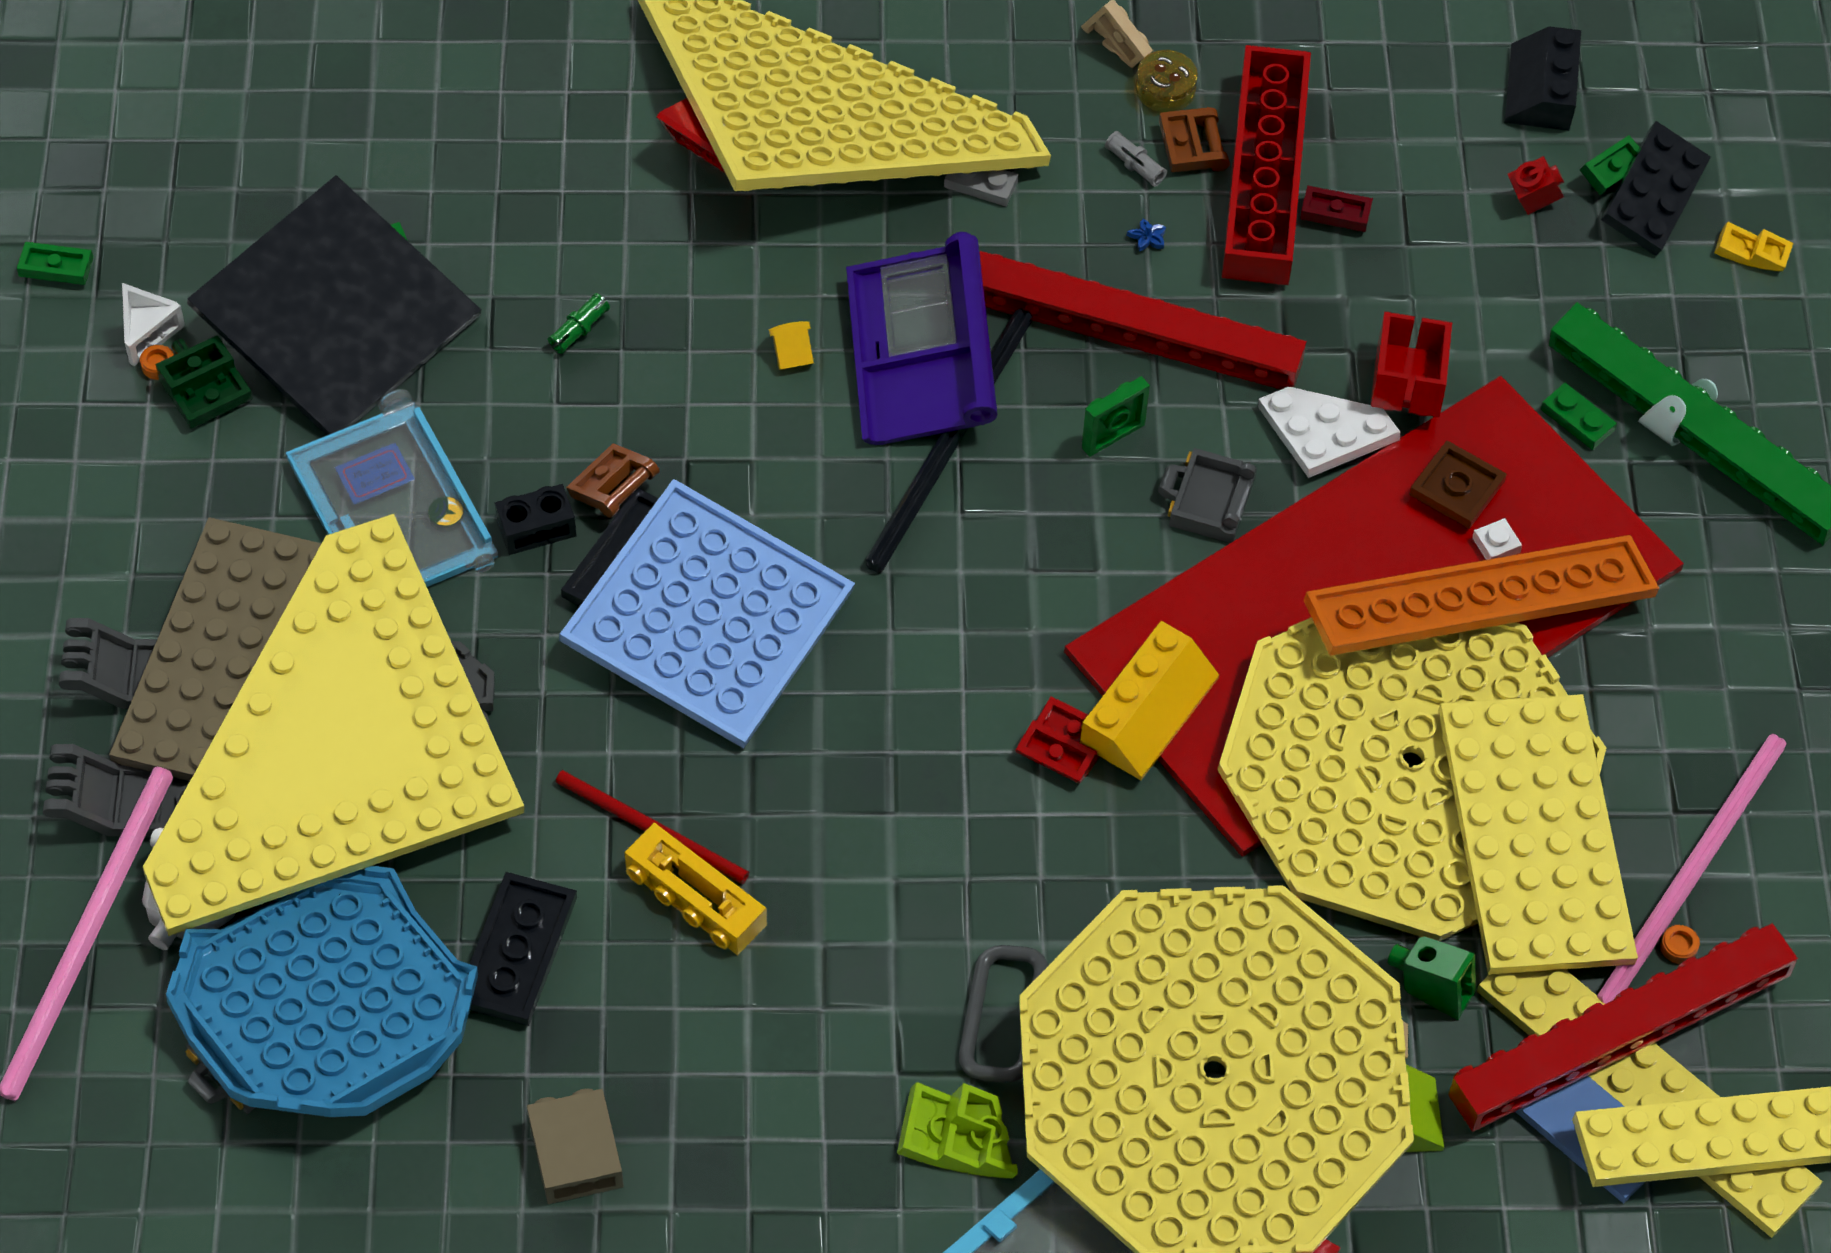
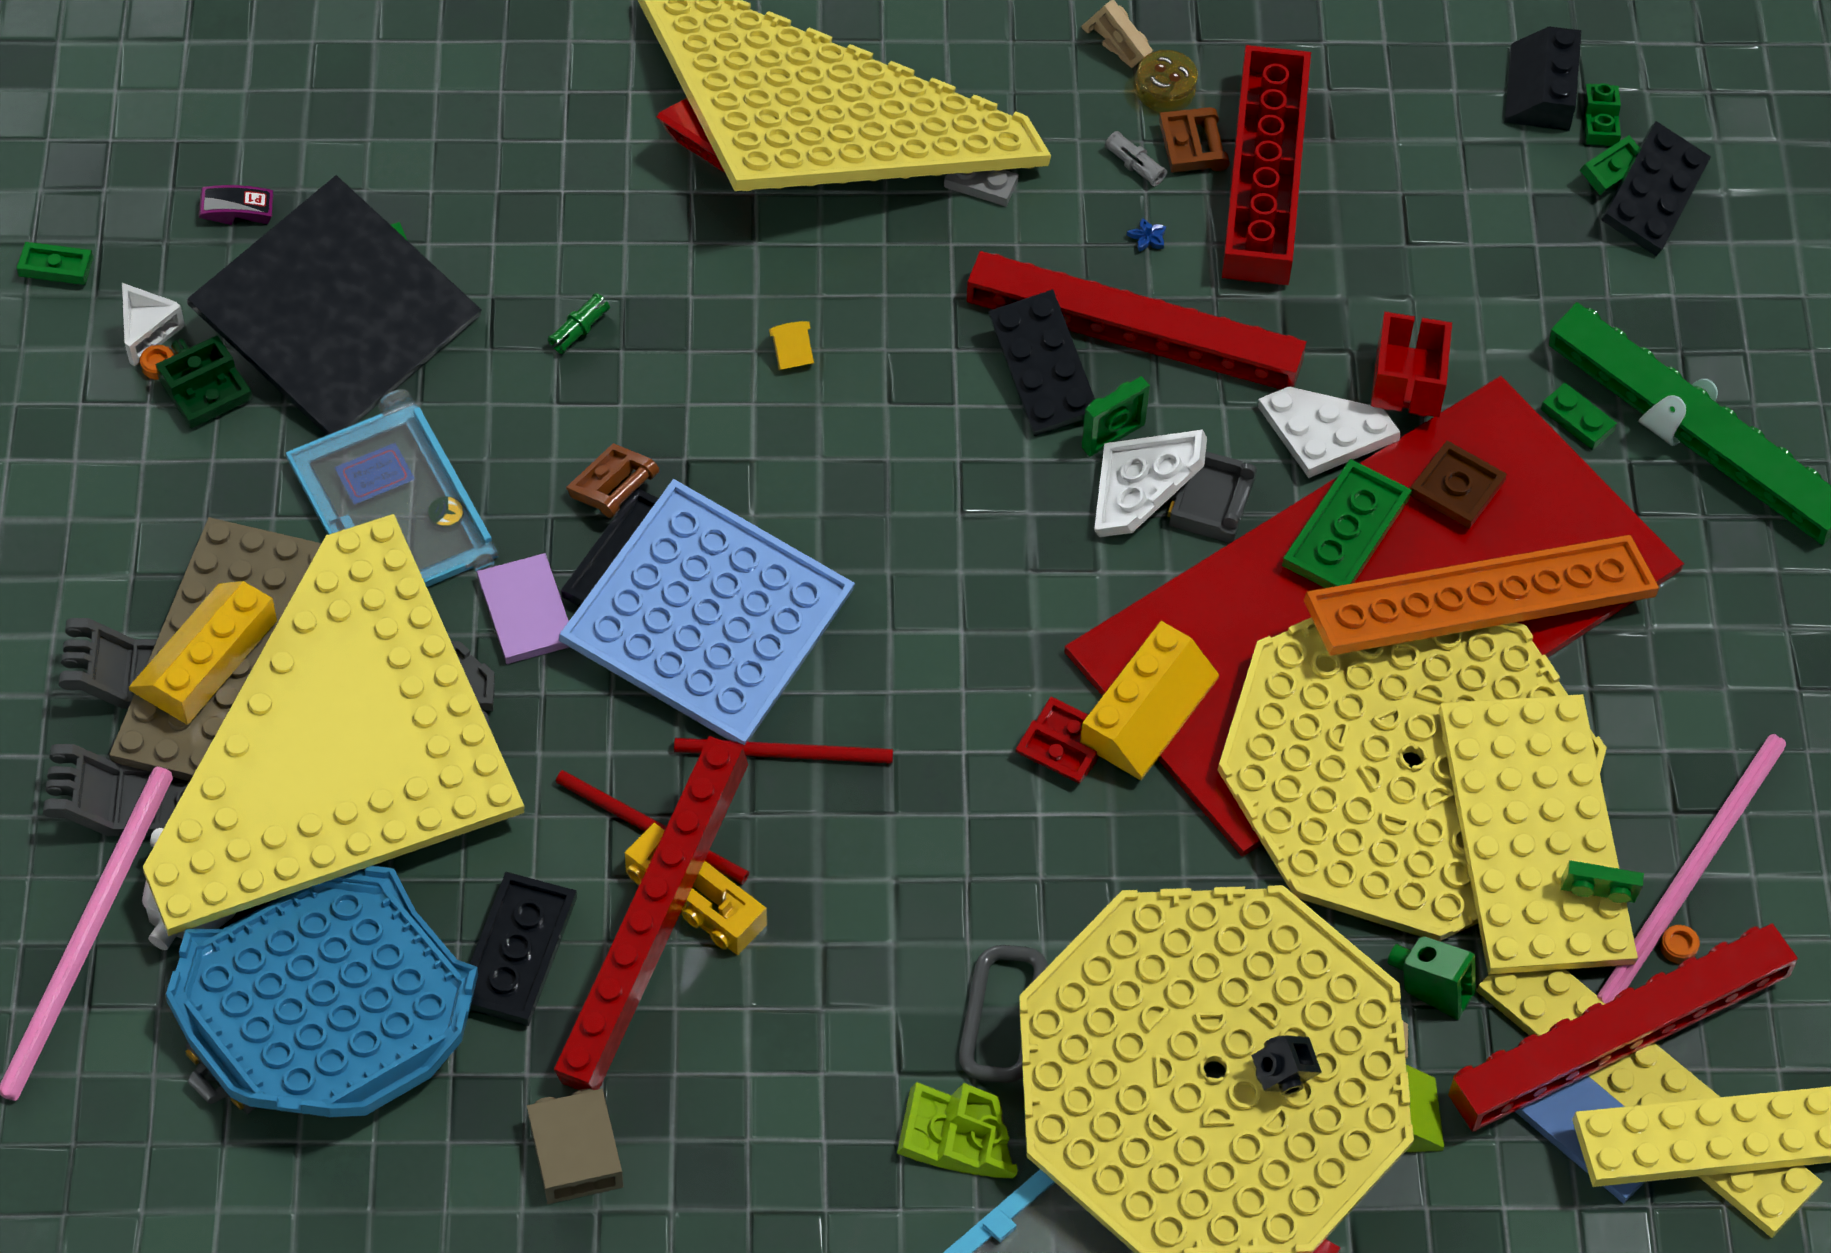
black brick [495,484,577,555] -> none
dark purple piece [846,232,998,445] -> none
black axle [866,308,1032,573] -> none
dark red plate [1300,185,1373,232] -> none
white plate [1472,518,1522,560] -> none
red brick [1508,156,1564,215] -> none
yellow slope [1714,222,1793,271] -> none
none -> yellow slope [129,581,277,725]
none -> slope [199,185,273,225]
none -> lavender tile [477,553,569,664]
none -> red brick [554,736,749,1090]
none -> red piece [674,738,893,764]
none -> black plate [988,289,1095,436]
none -> white plate [1094,430,1207,537]
none -> black brick [1251,1035,1322,1095]
none -> green plate [1282,459,1412,588]
none -> green plate [1561,860,1644,903]
none -> green slope [1585,83,1621,146]

